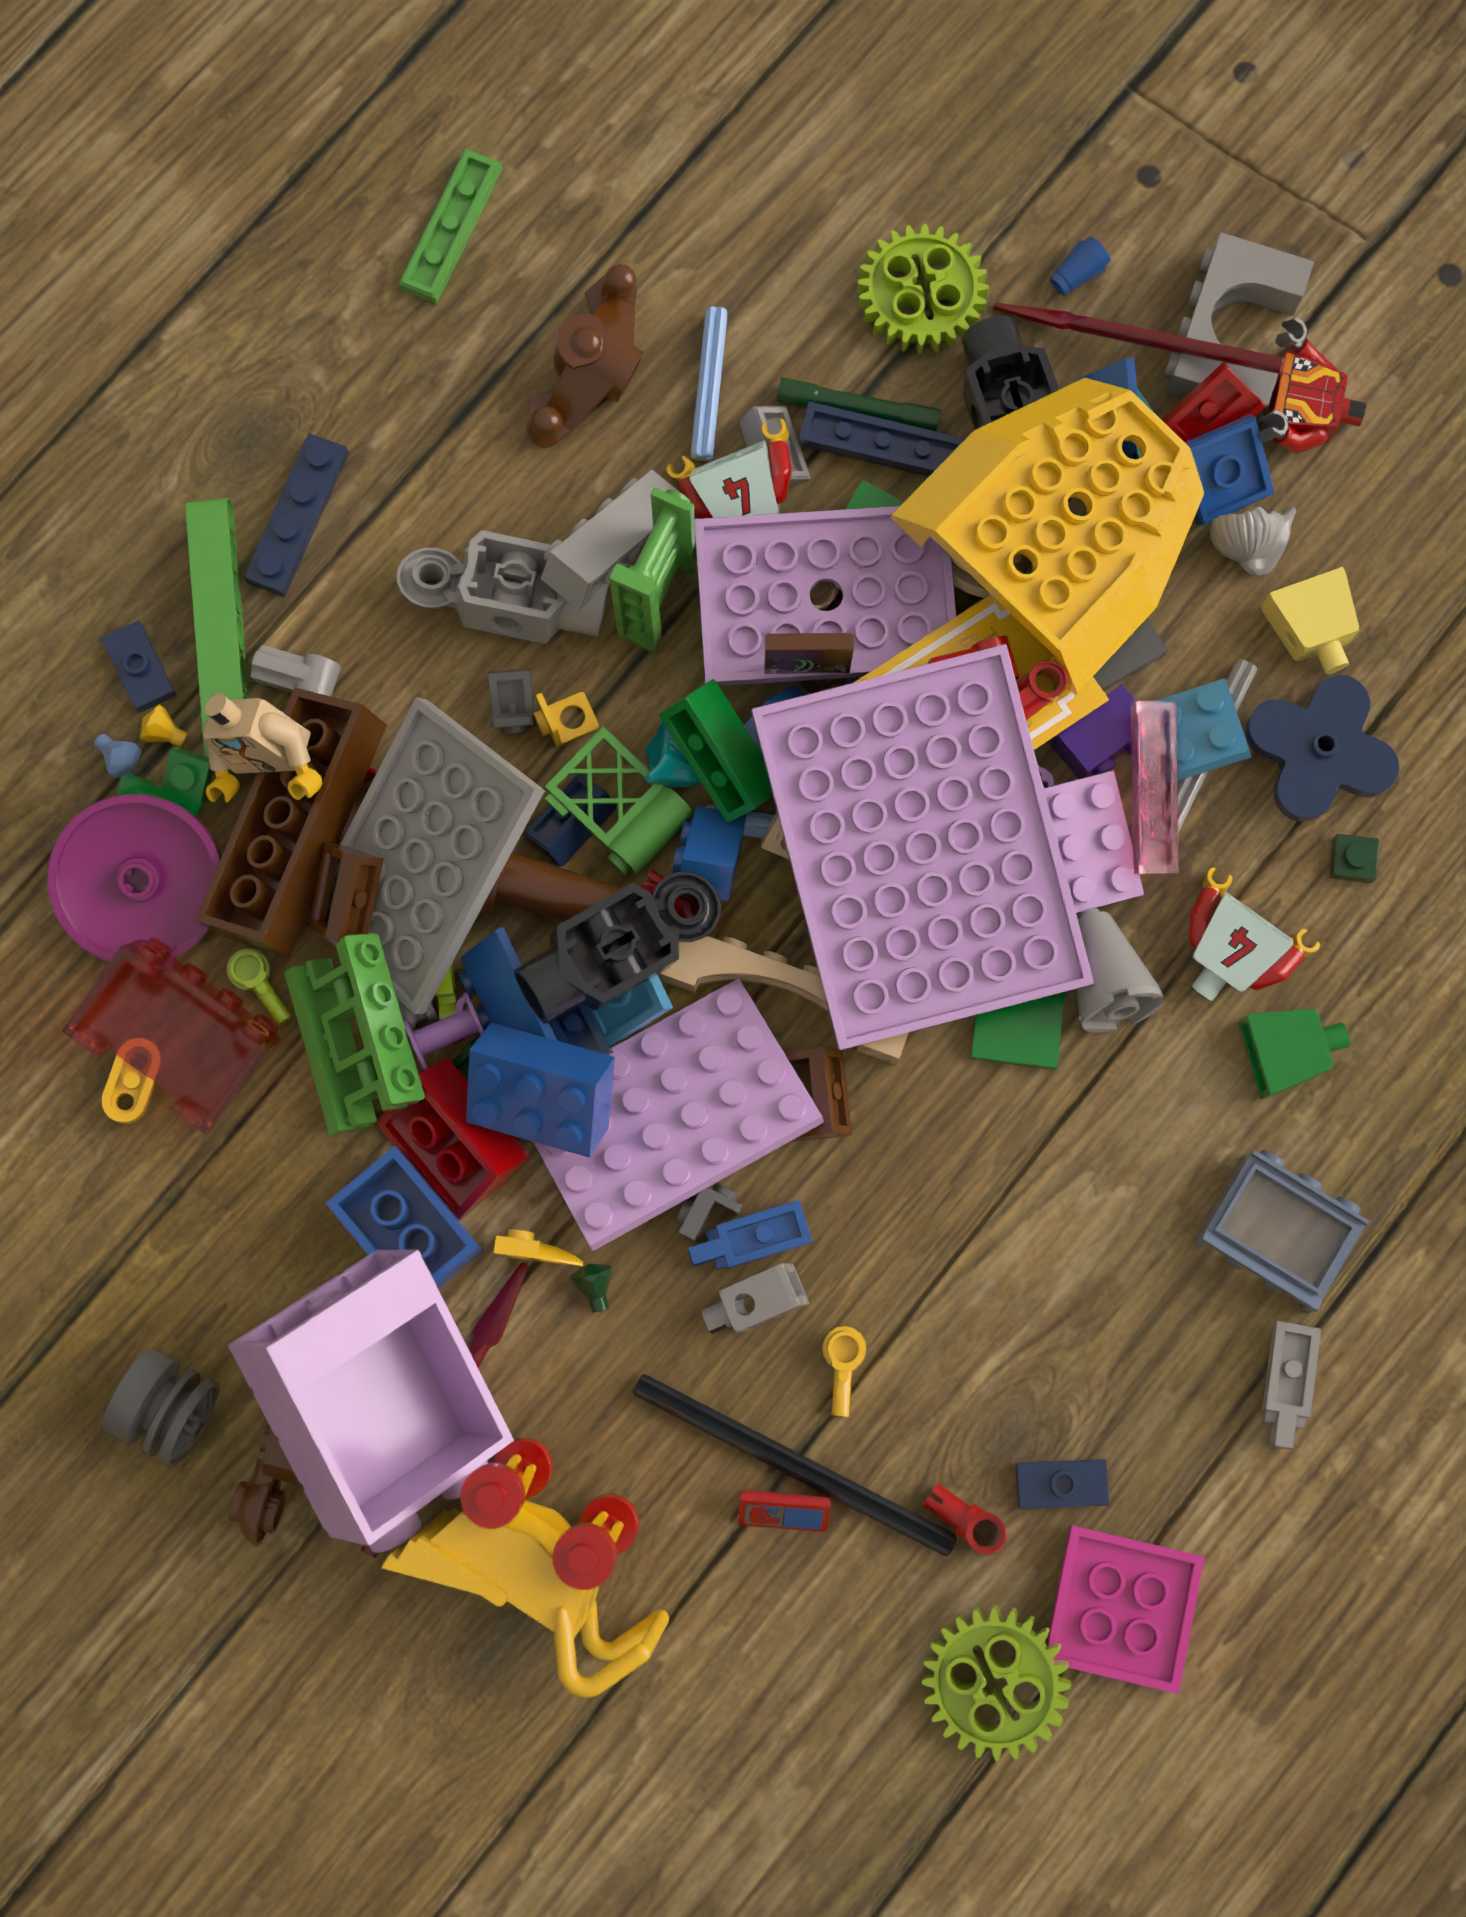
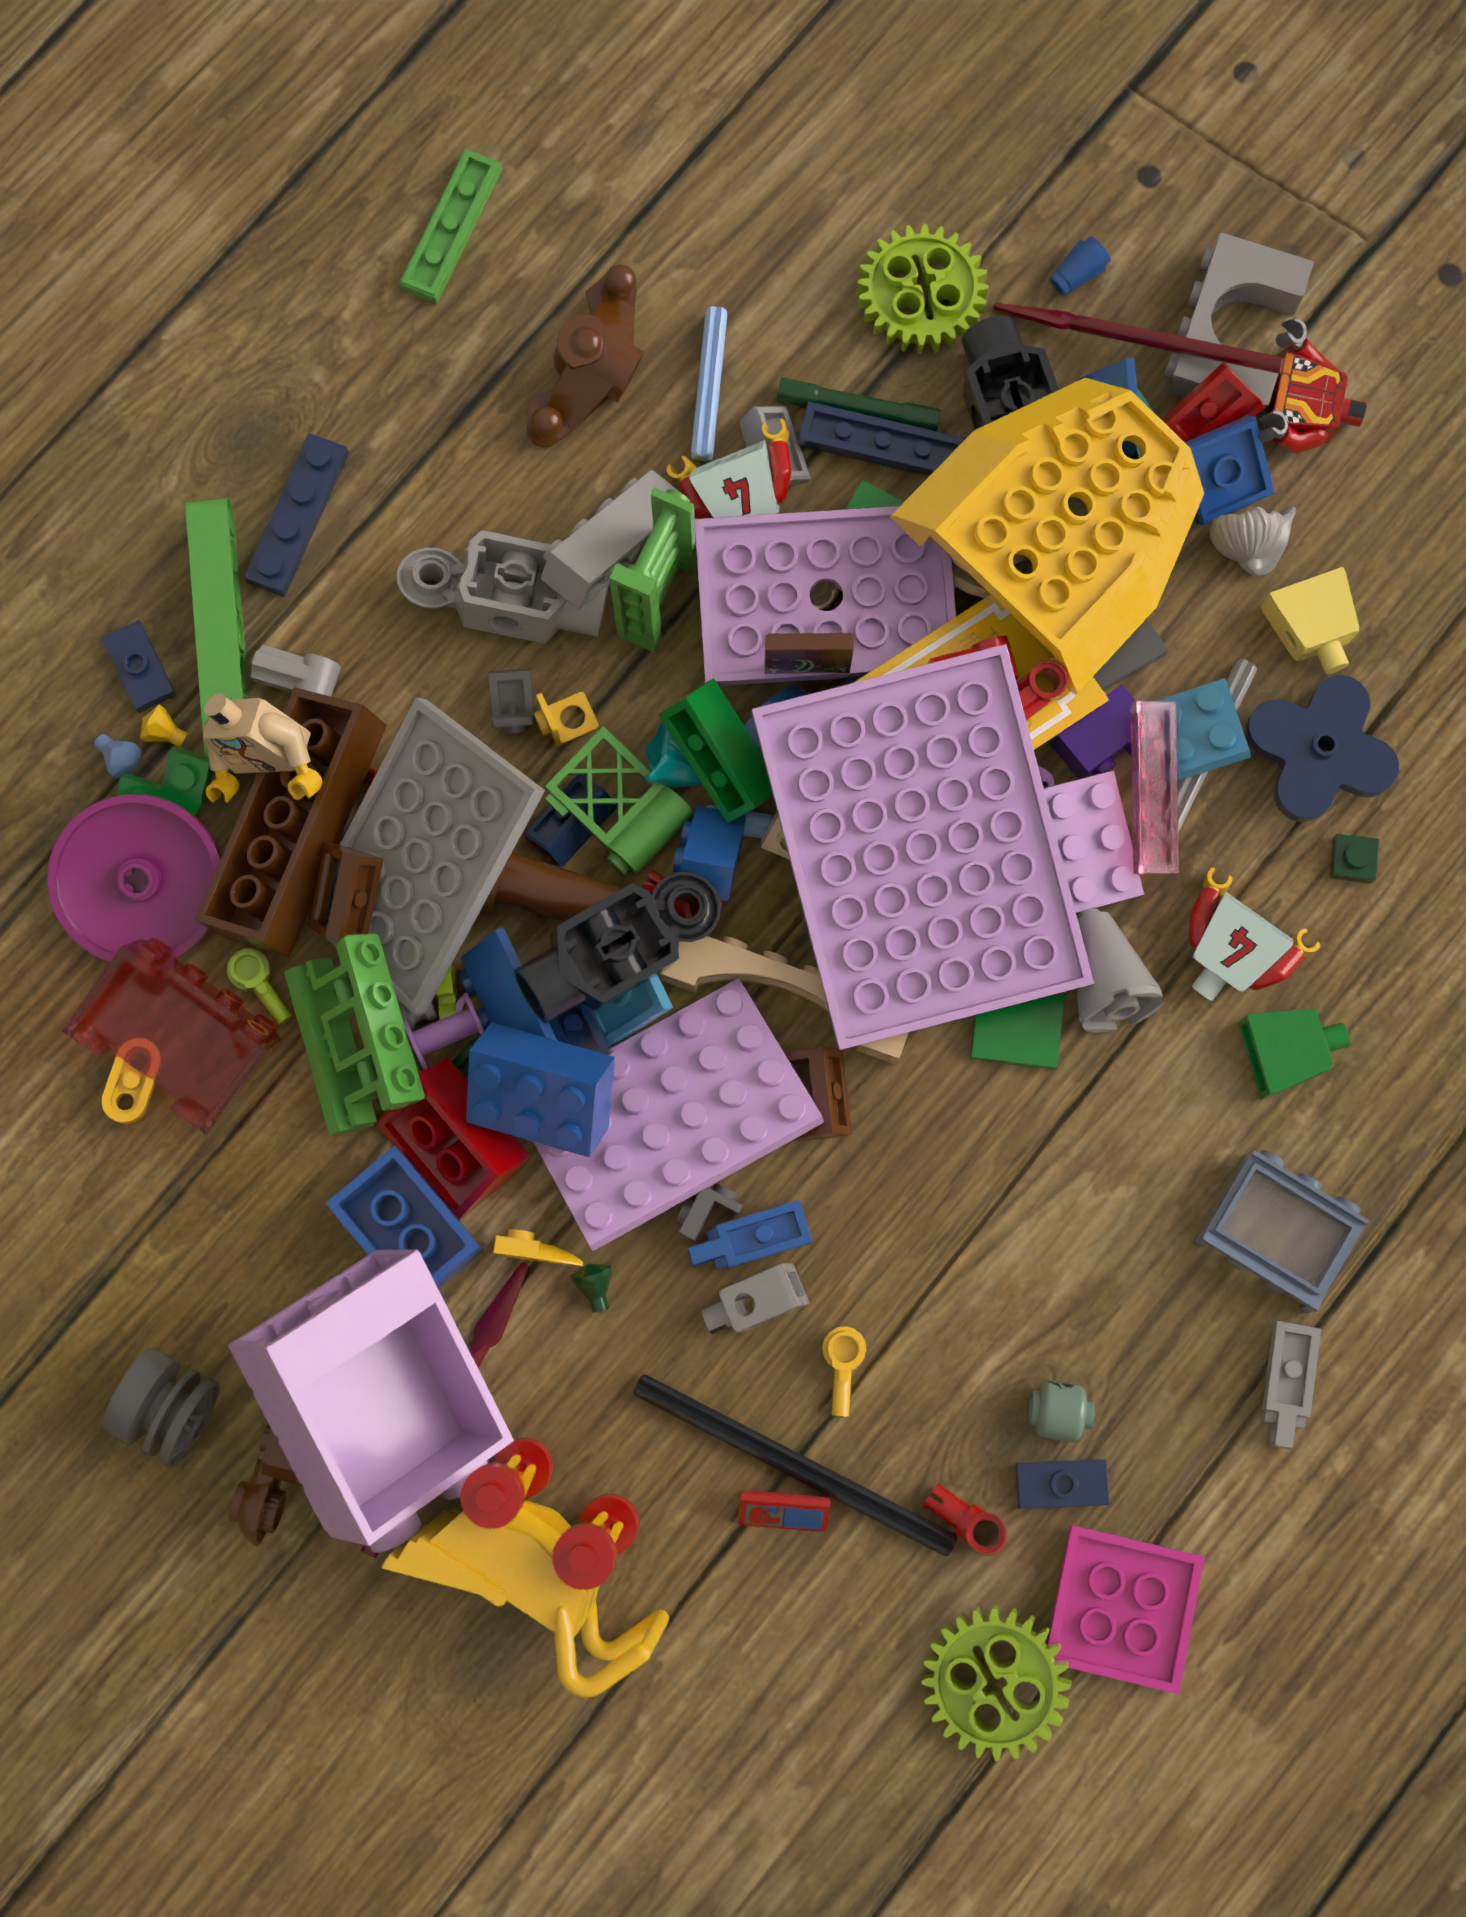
none -> sand green head [1028,1380,1095,1443]

